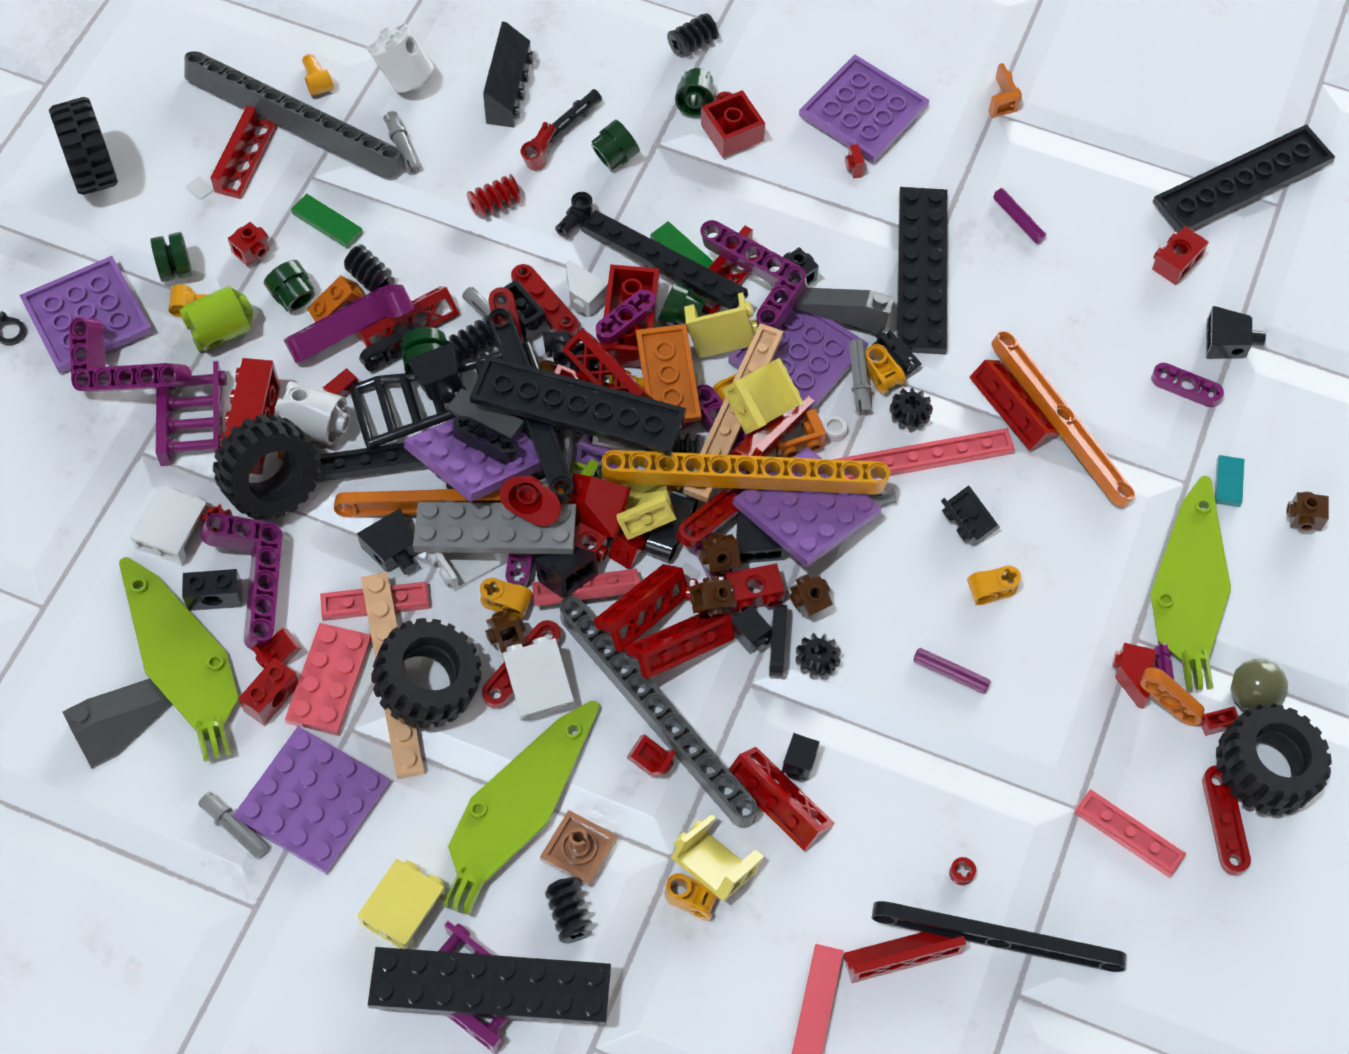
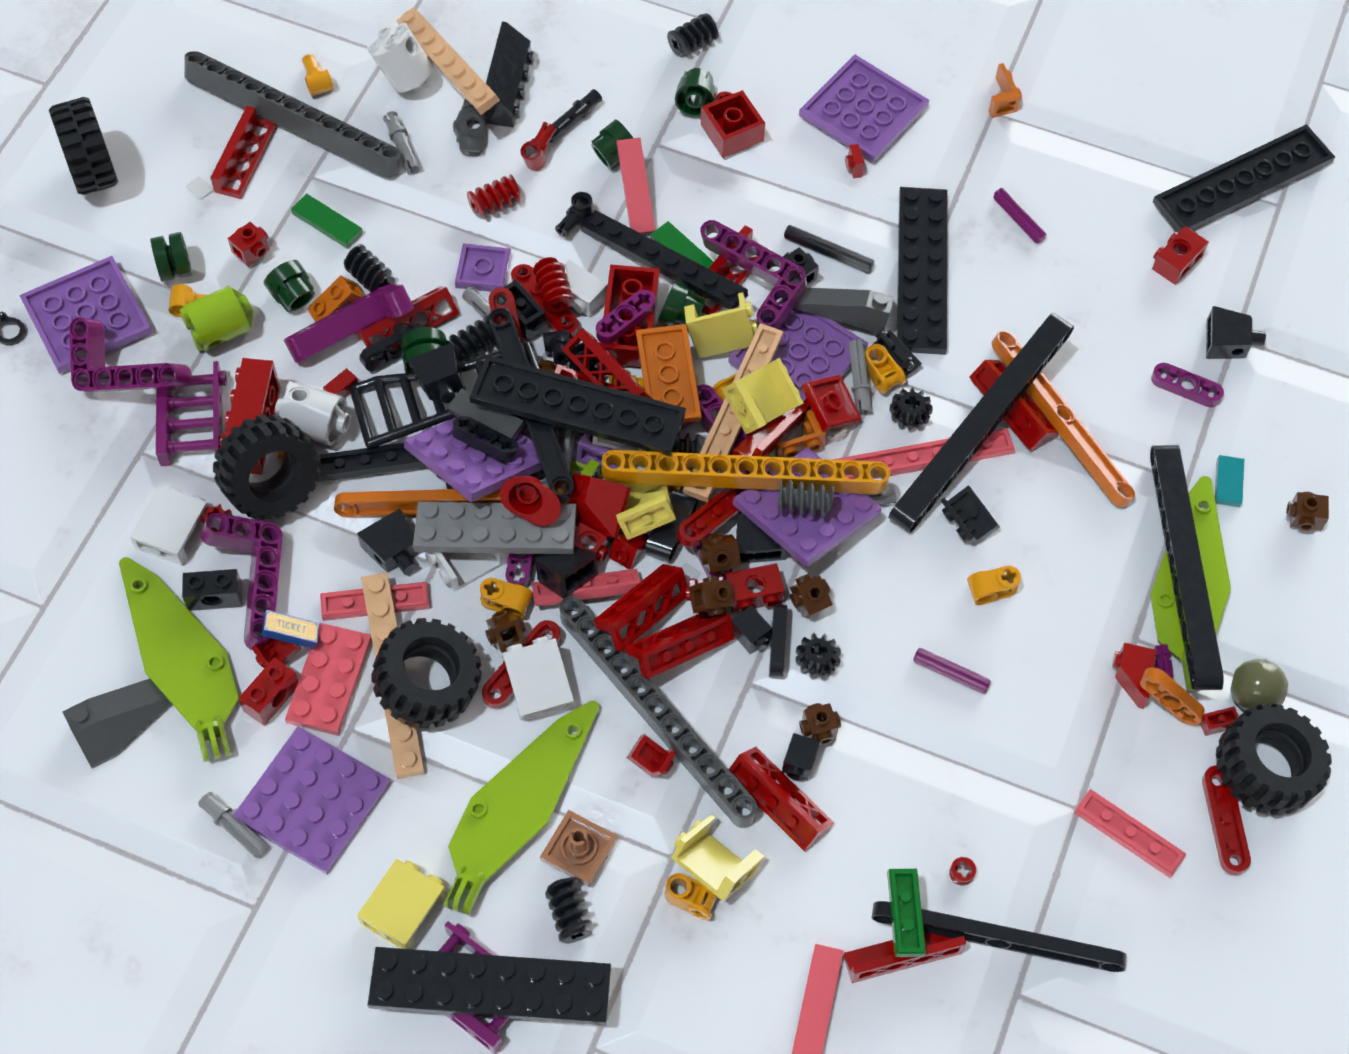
none -> tile [261,610,319,649]
none -> light nougat plate [396,7,500,115]
none -> dark grey piece [453,98,485,157]
none -> medium lavender tile [455,243,511,292]
none -> red piece [533,257,574,312]
none -> coral tile [616,137,655,234]
none -> dark grey piece [778,479,834,518]
none -> black axle [784,225,874,273]
none -> reddish brown brick [799,703,841,745]
none -> red tile [801,375,862,432]
none -> green tile [887,868,926,957]
none -> black beam [888,312,1074,533]
none -> black beam [1150,445,1224,691]

